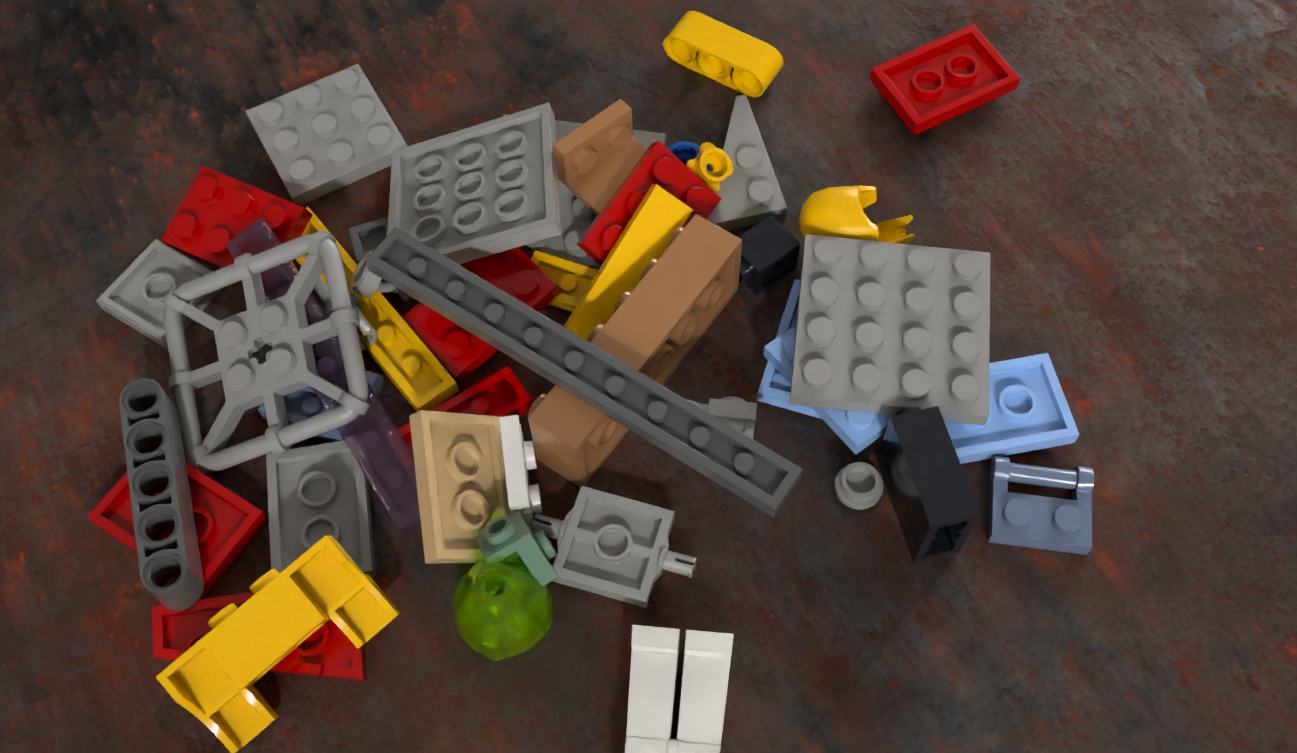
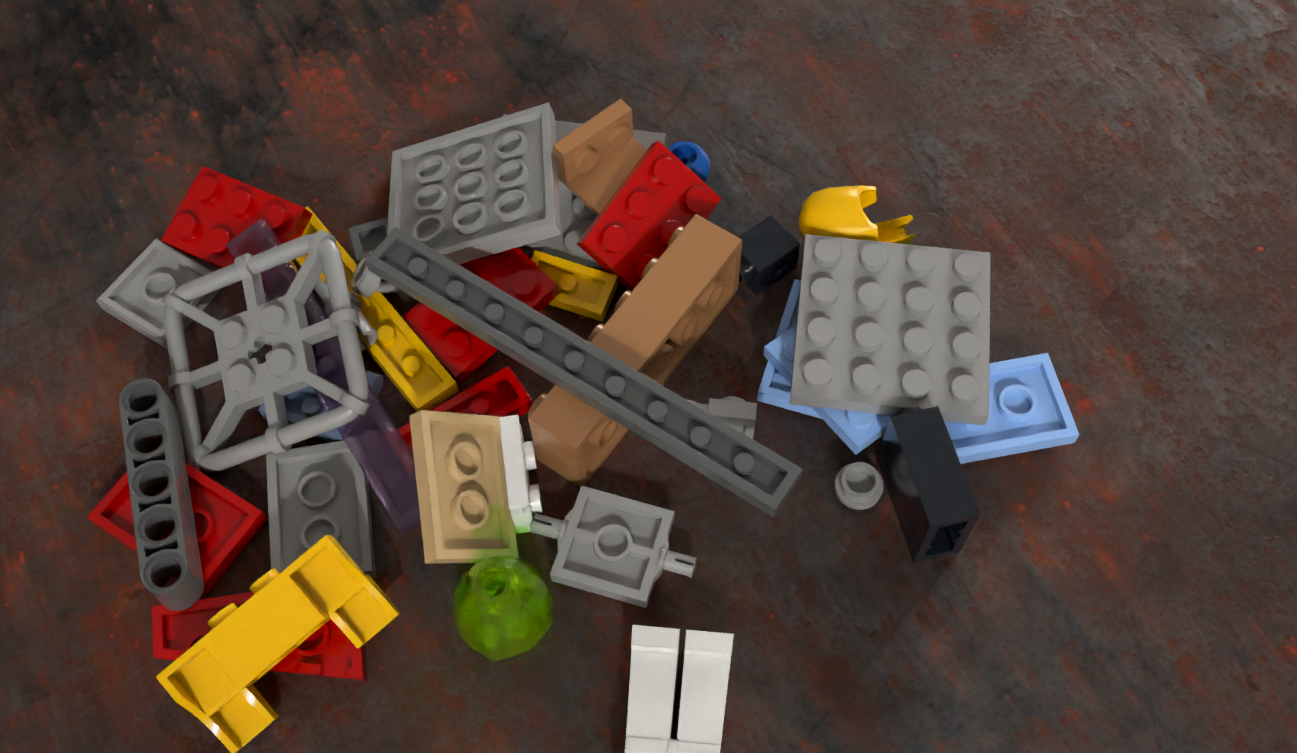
light grey plate [245,64,408,206] -> none
sand green bracket [476,510,558,588] -> none
yellow tile [563,184,693,341] -> none
yellow beam [663,11,784,97] -> none
yellow plate [686,142,734,193] -> none
light grey wing [707,94,787,231] -> none
red plate [870,24,1020,135] -> none
sand blue plate [988,456,1094,555] -> none

